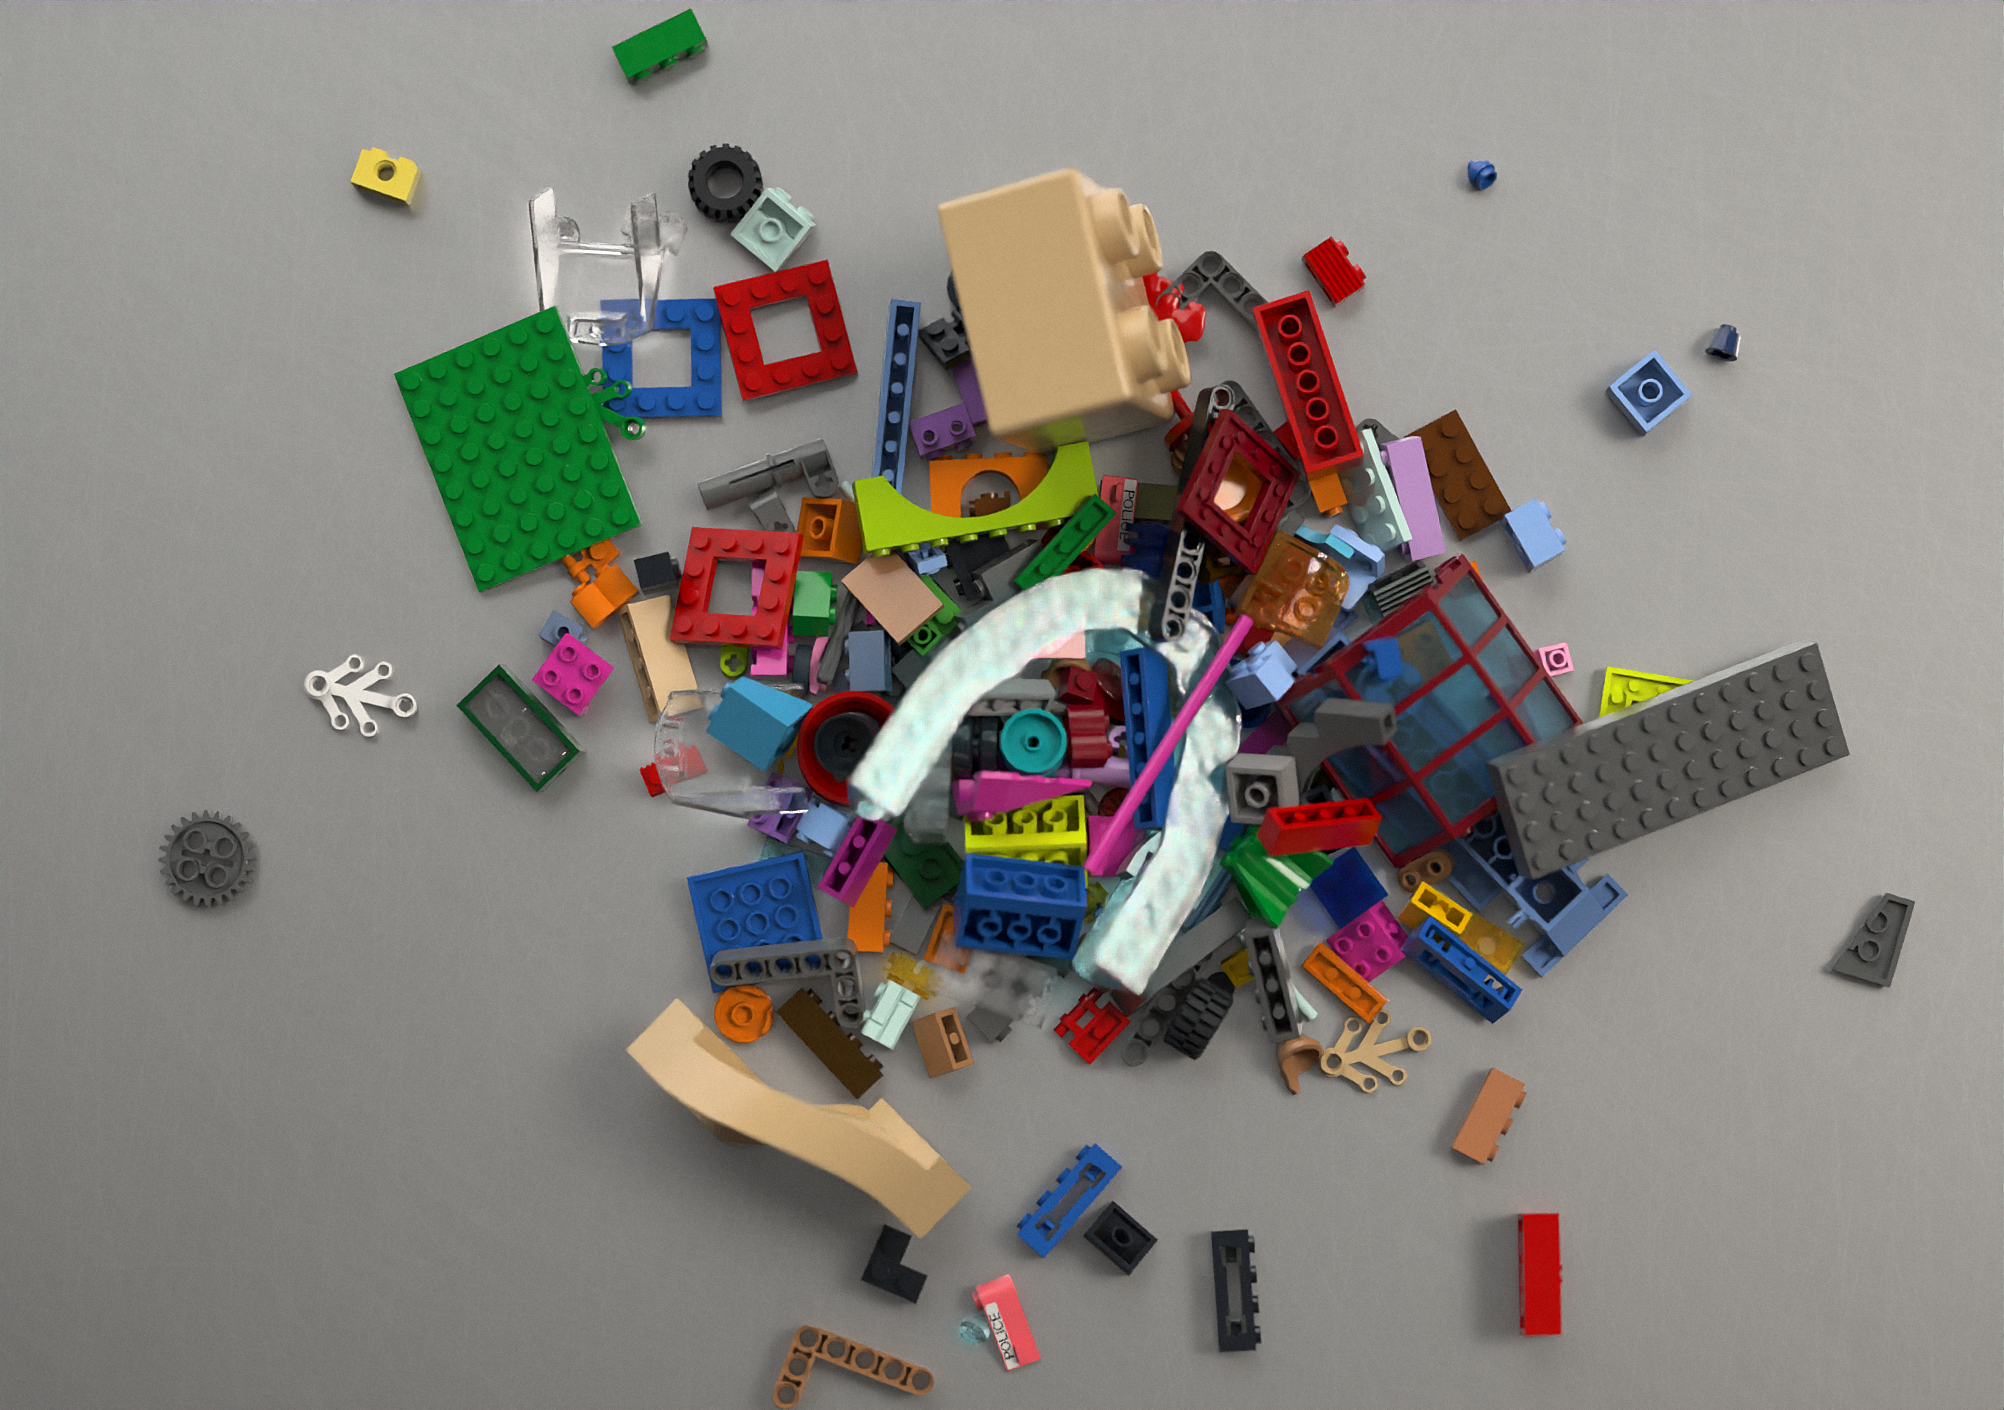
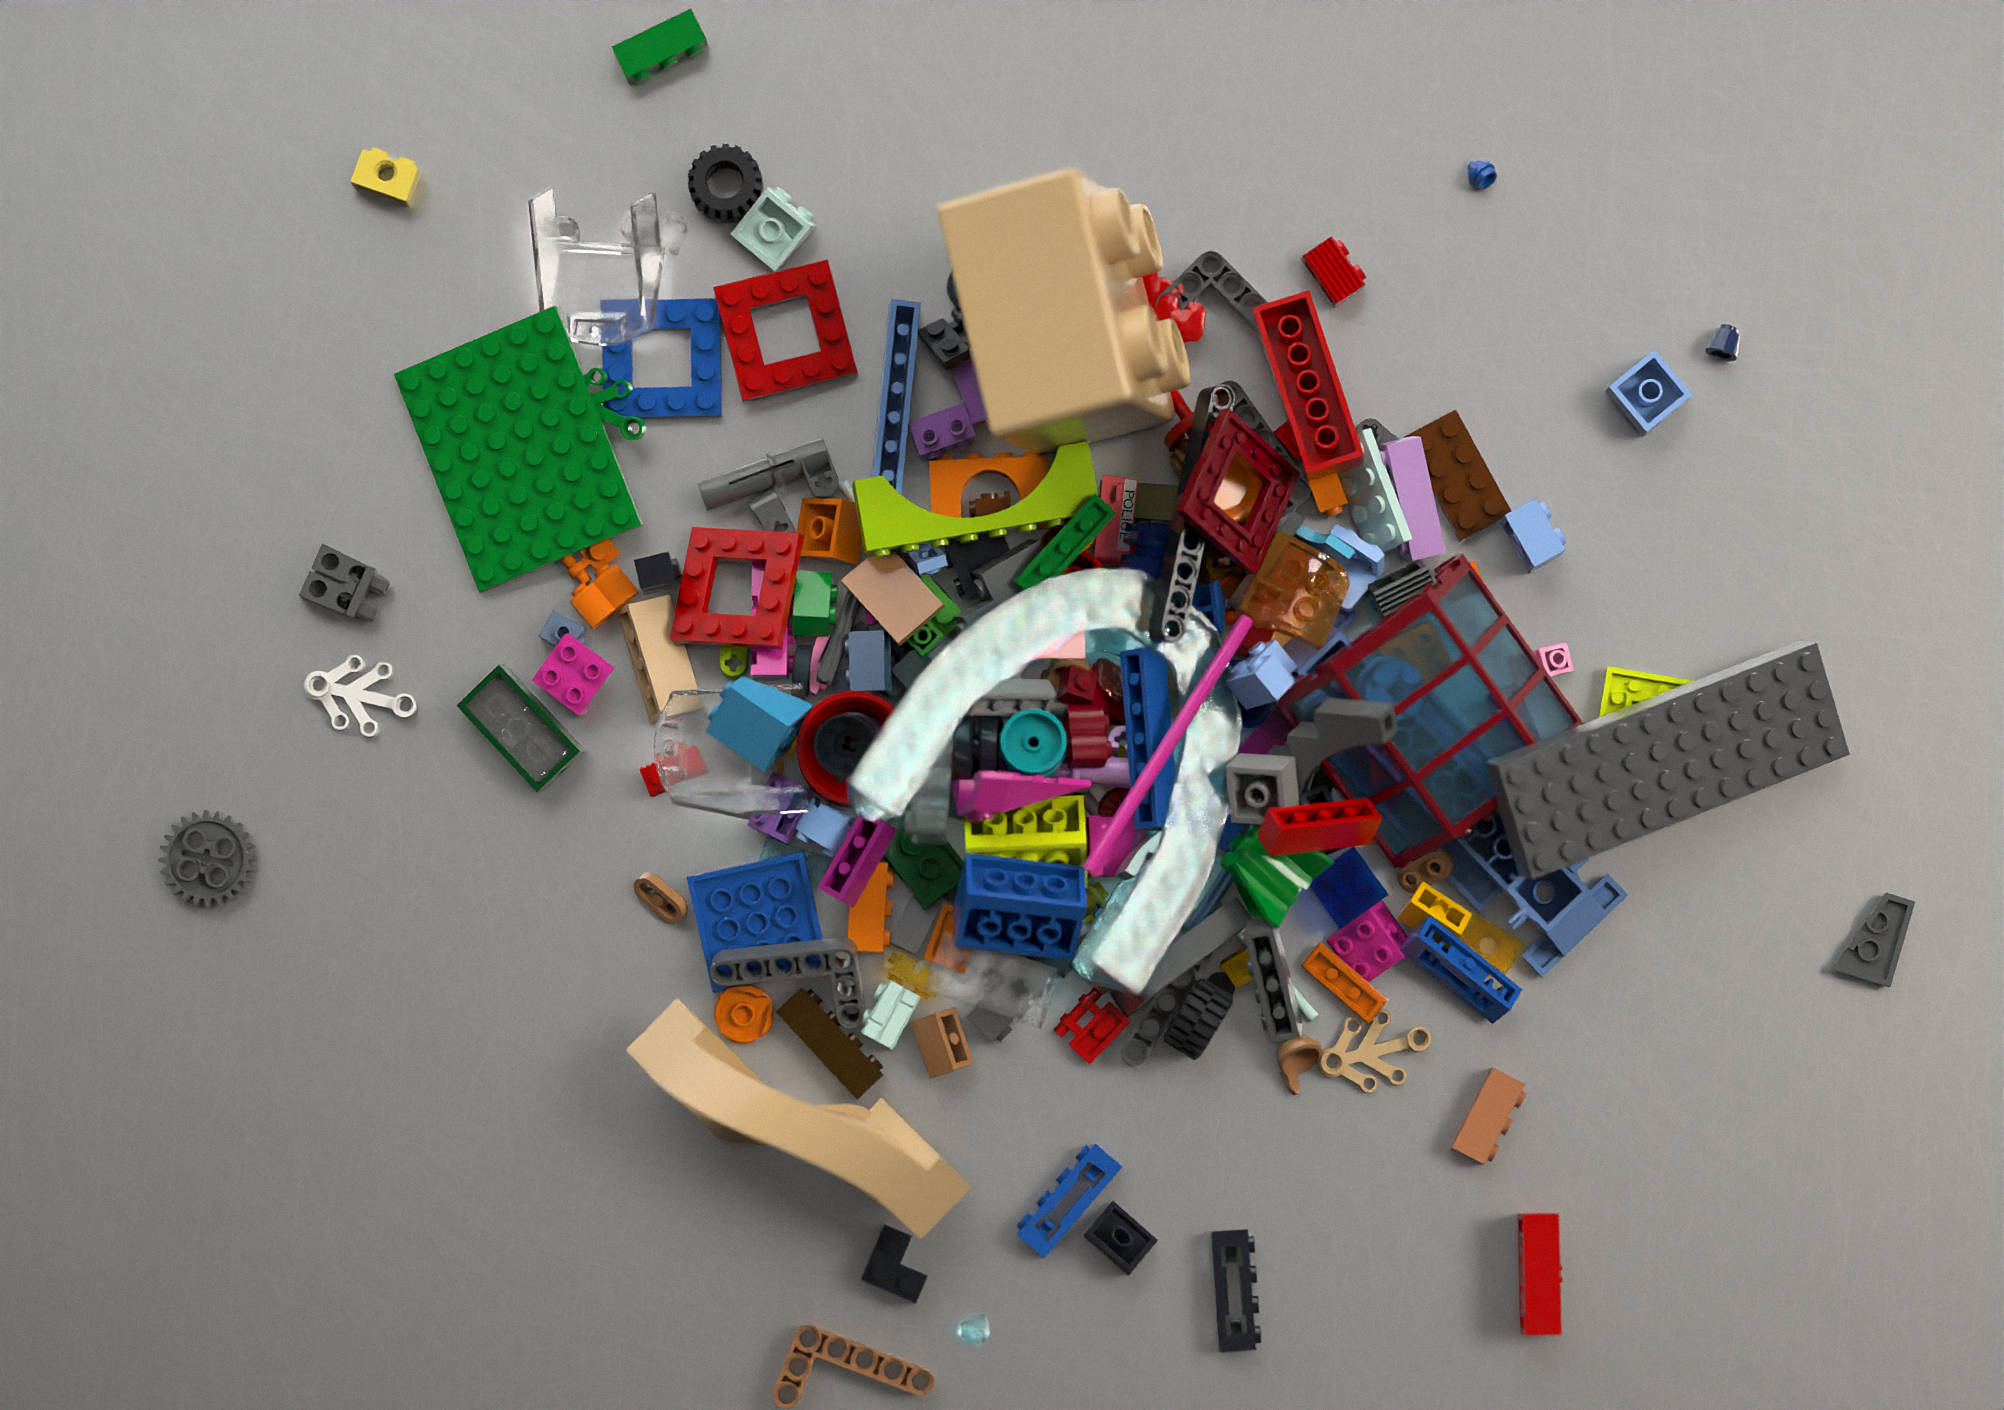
coral door [972,1274,1041,1372] -> none
blue brick [1362,636,1404,684] -> none
none -> dark grey hips [299,543,390,621]
none -> medium nougat plate [633,872,688,924]

